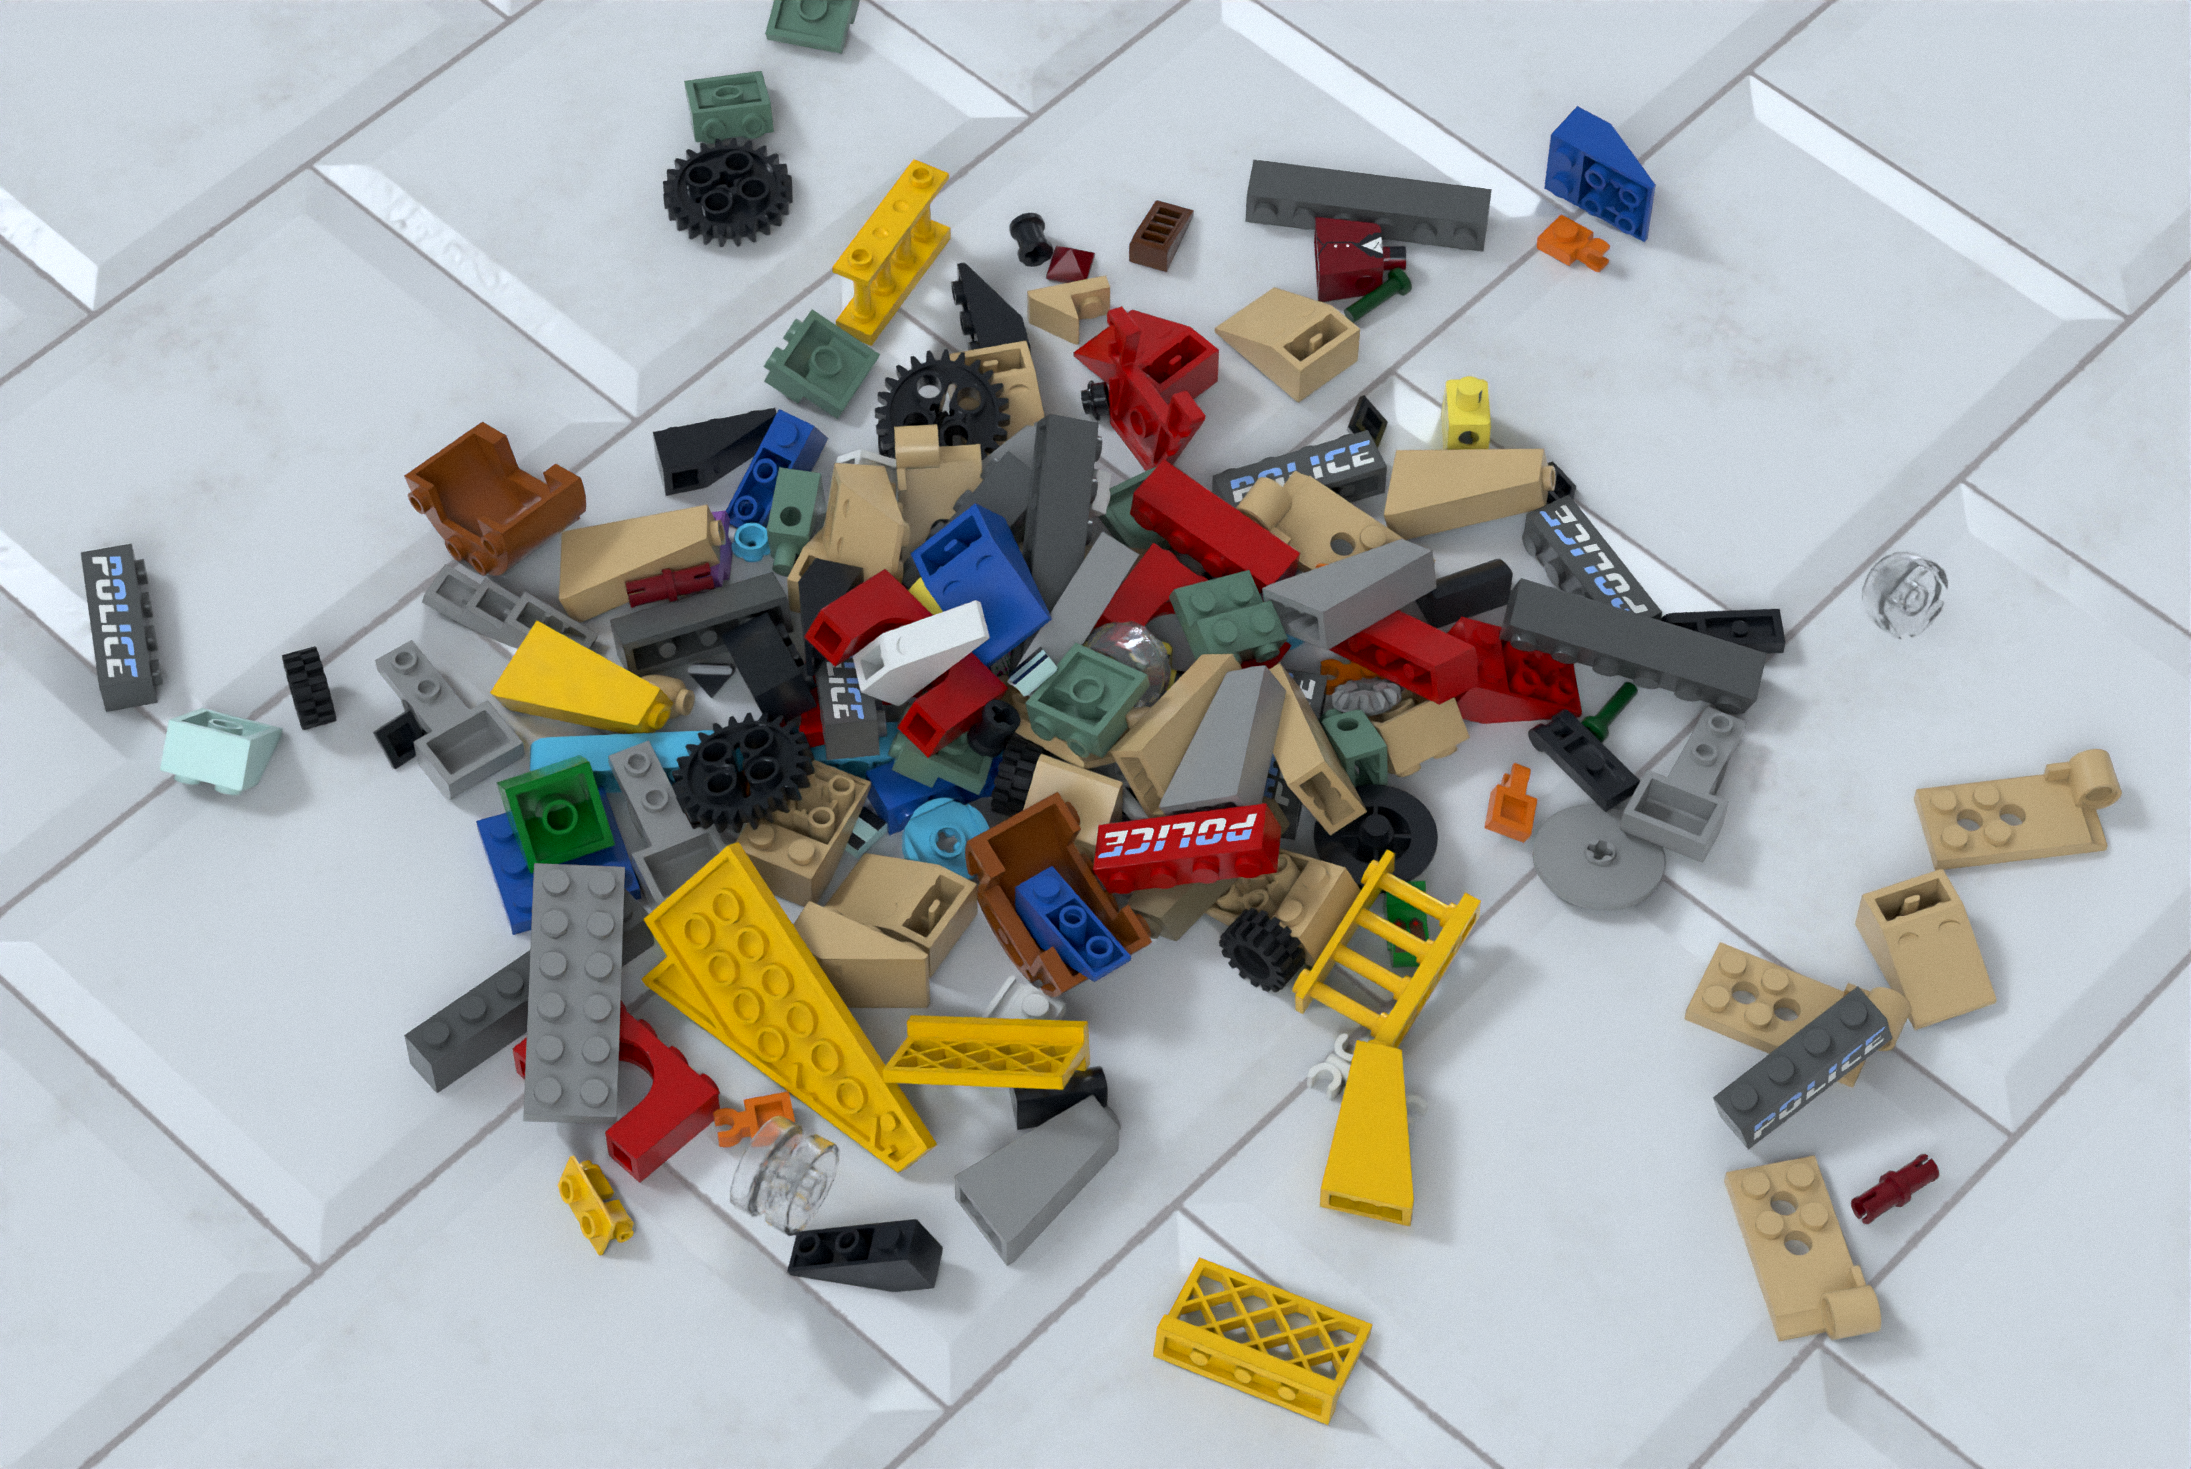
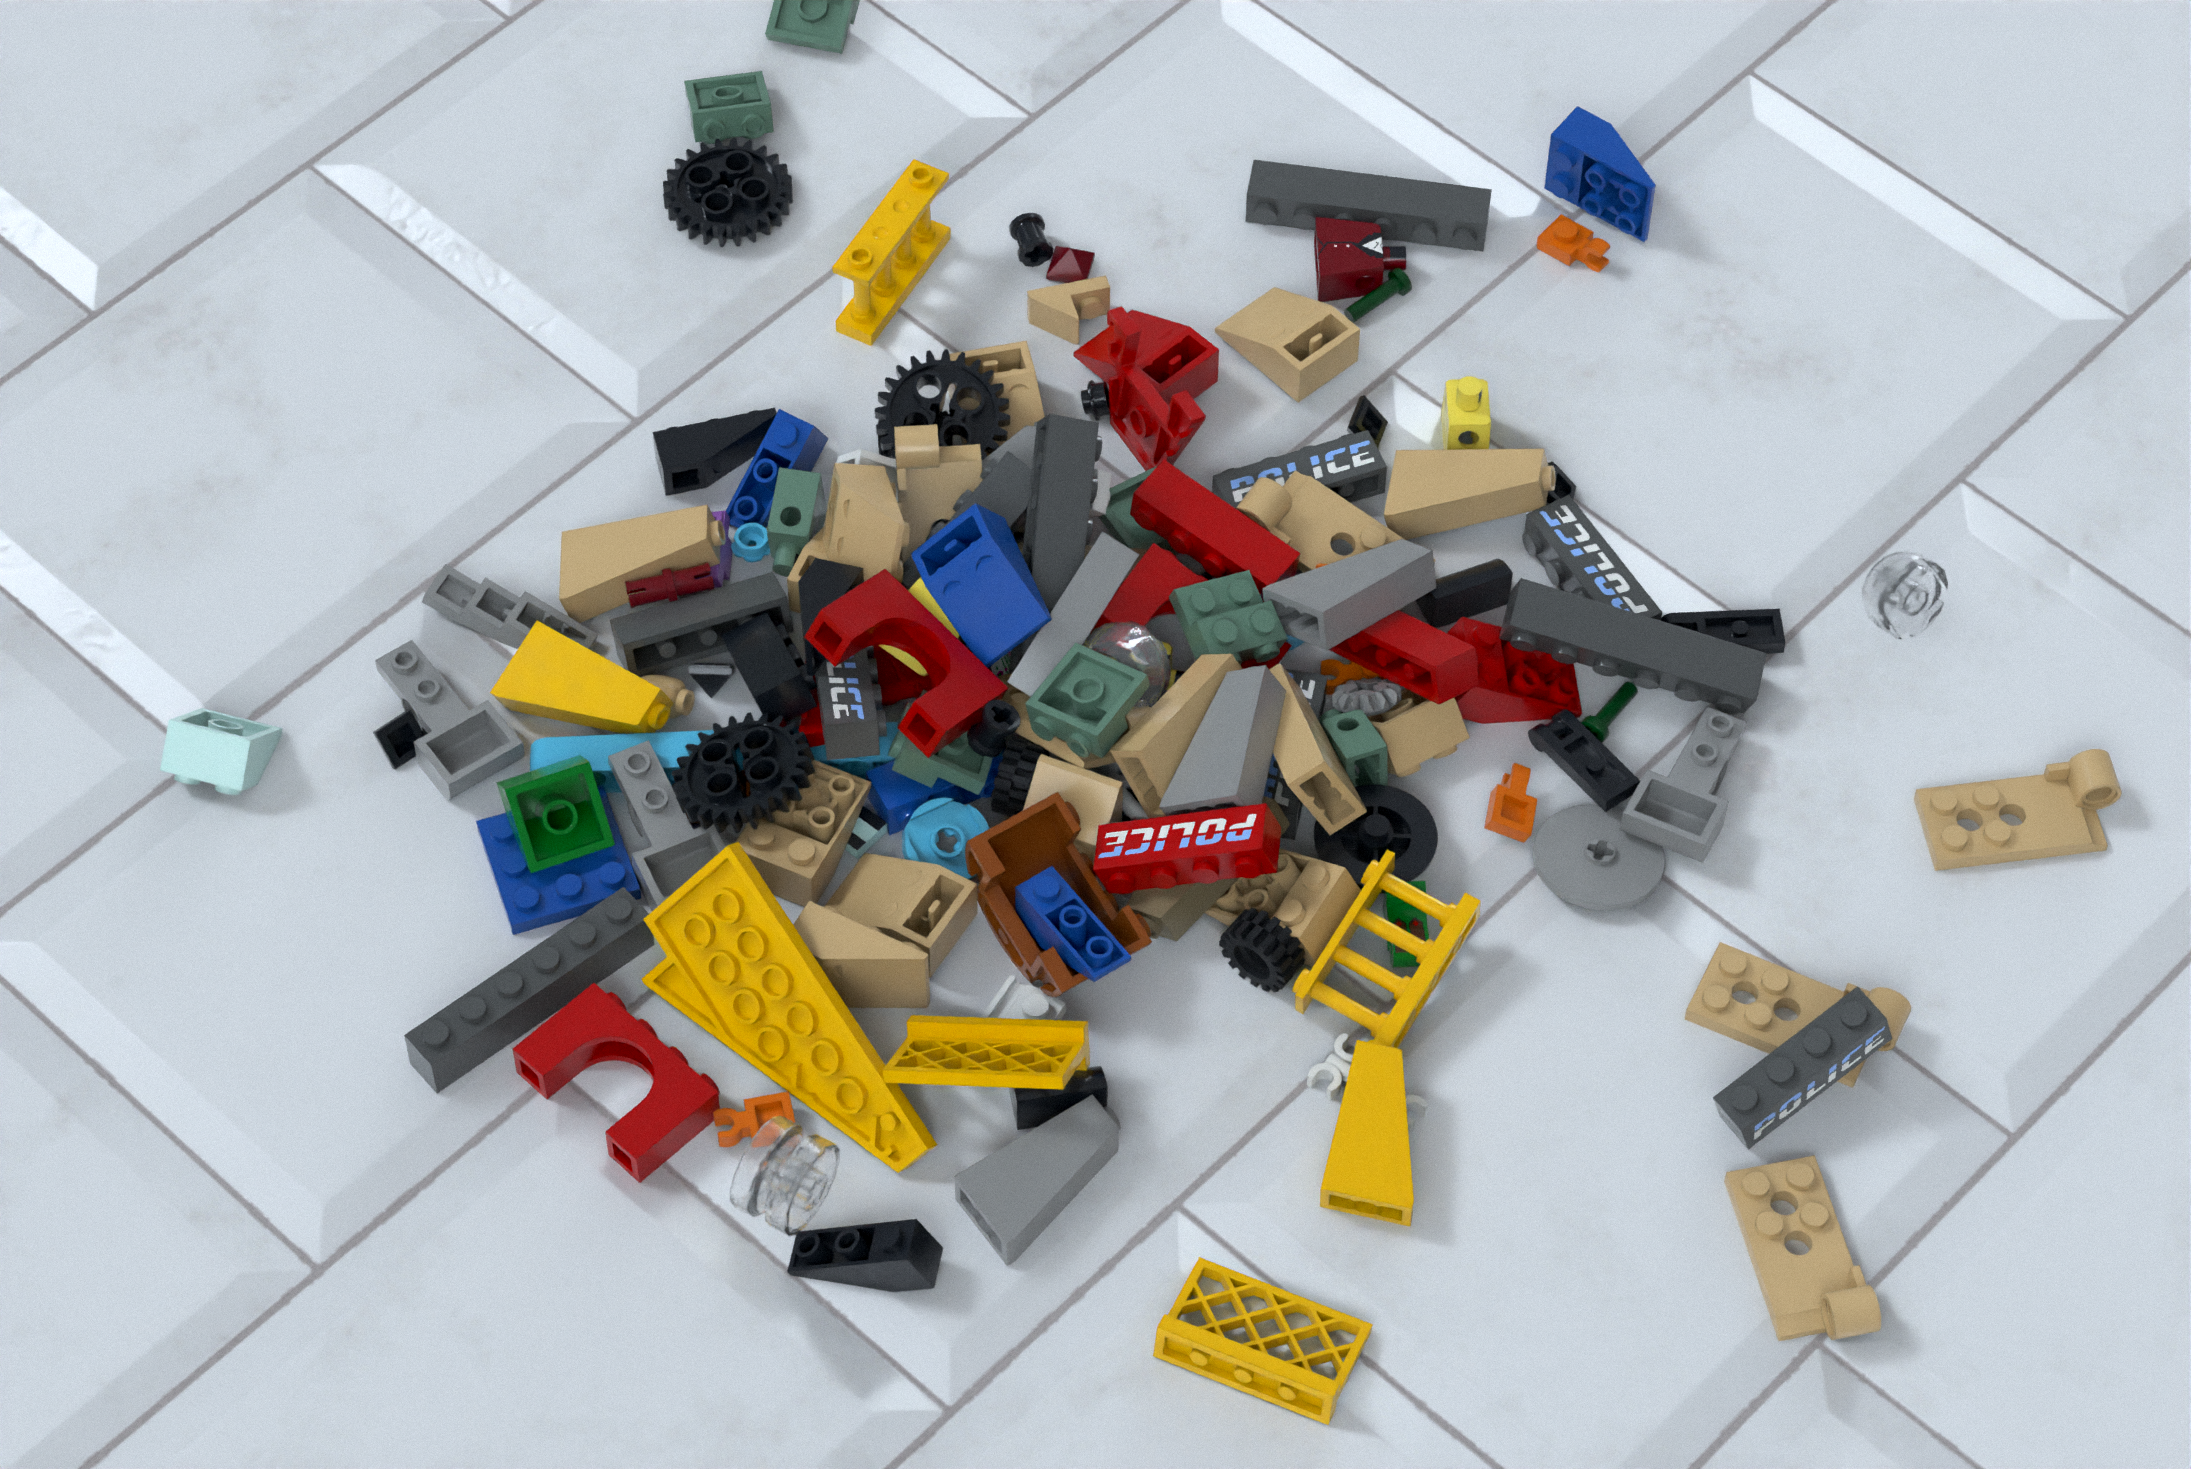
dark grey brick [81,543,163,712] -> none
black tyre [282,646,337,730] -> none
dark orange cylinder [404,422,586,576] -> none
light grey plate [523,863,625,1124] -> none
yellow hinge [557,1155,634,1256] -> none
sand green plate [763,309,880,419] -> none
white slope [853,600,990,706] -> none
black slope [951,263,1031,355] -> none
light aqua tile [1008,647,1058,697] -> none
reddish brown slope [1129,200,1194,272] -> none
dark red pin [1851,1154,1939,1224] -> none
tan slope [1855,868,1997,1030] -> none

